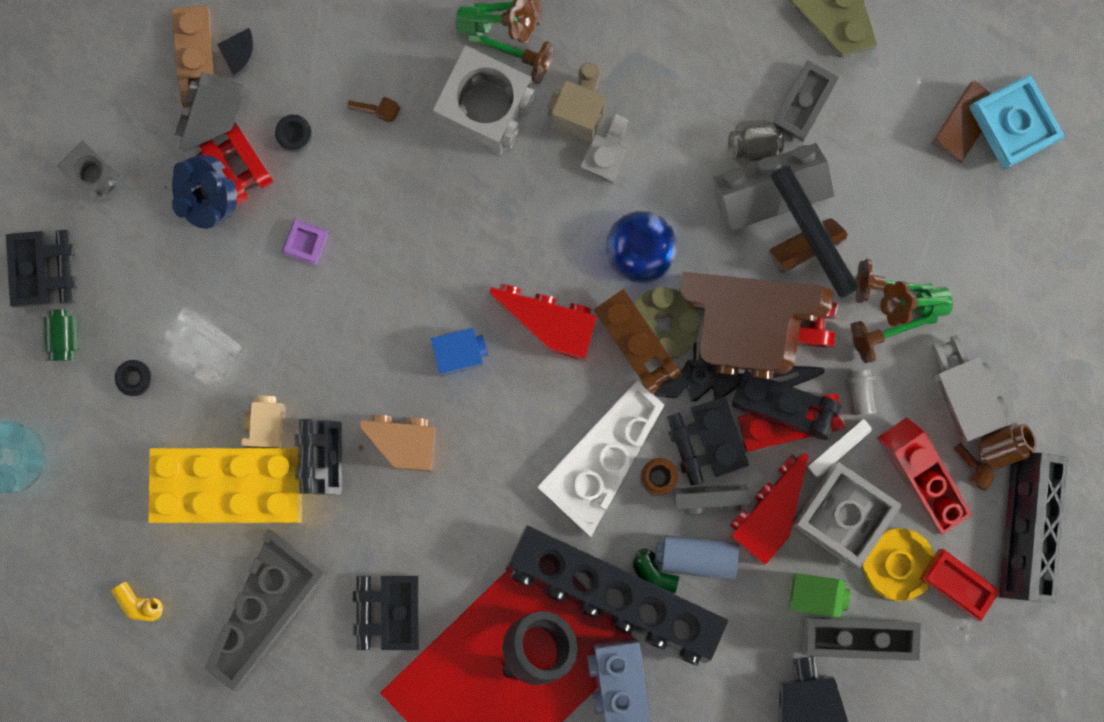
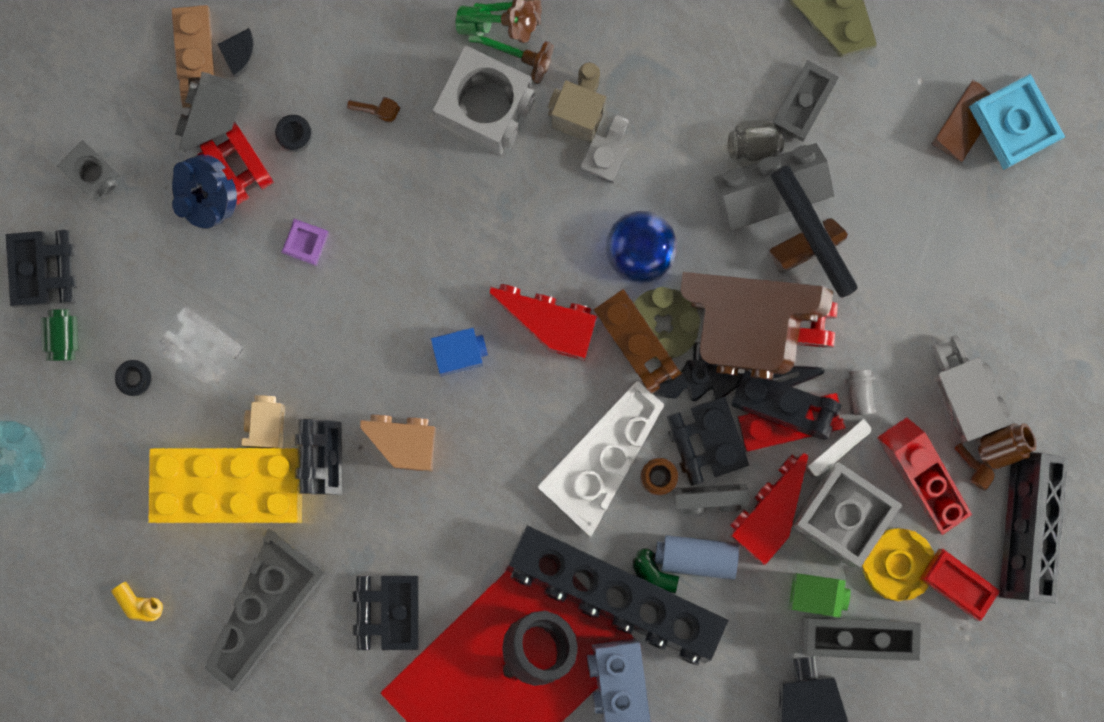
reddish brown plant [851,259,953,364] -> none

